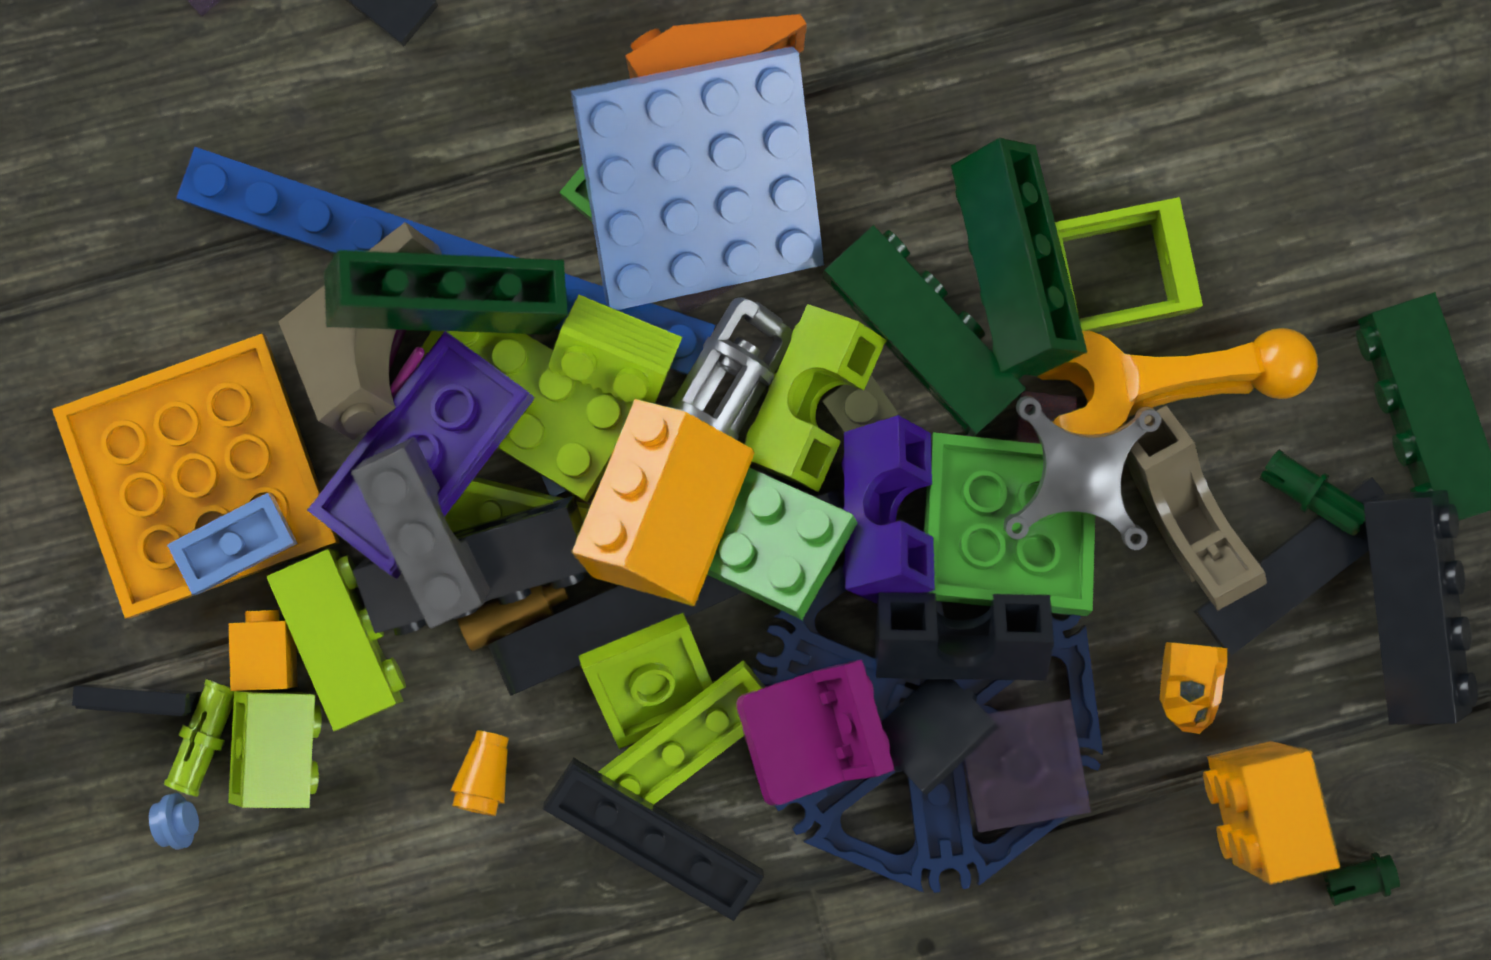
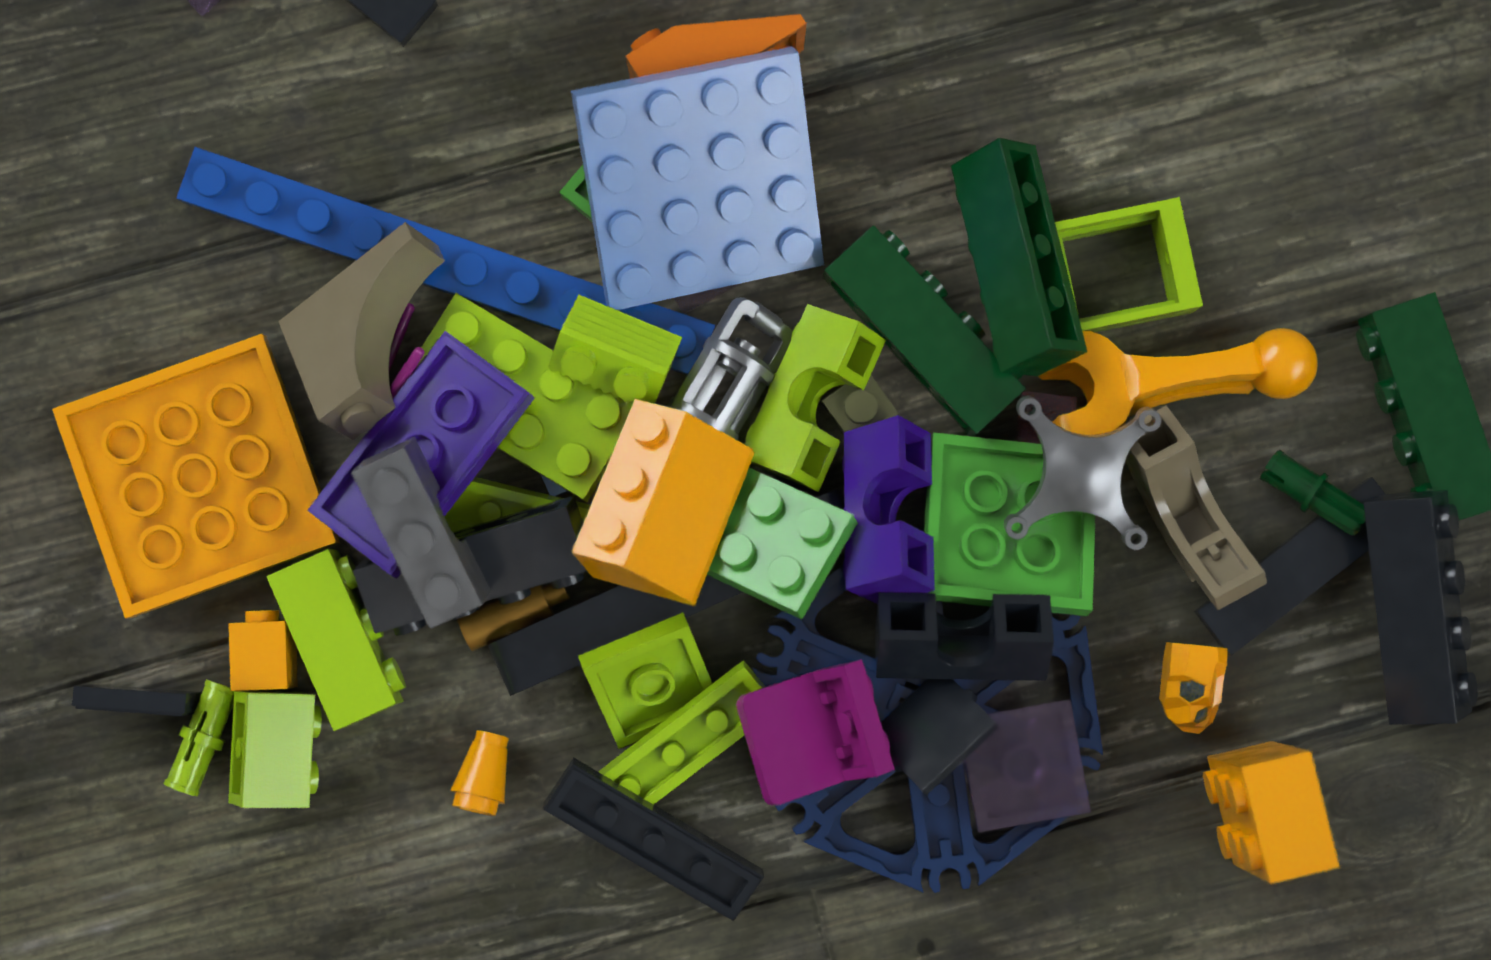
medium blue plate [149,793,199,850] -> none
medium blue plate [167,493,298,595] -> none
dark green brick [324,250,568,335] -> none
dark green pin [1323,852,1400,906] -> none

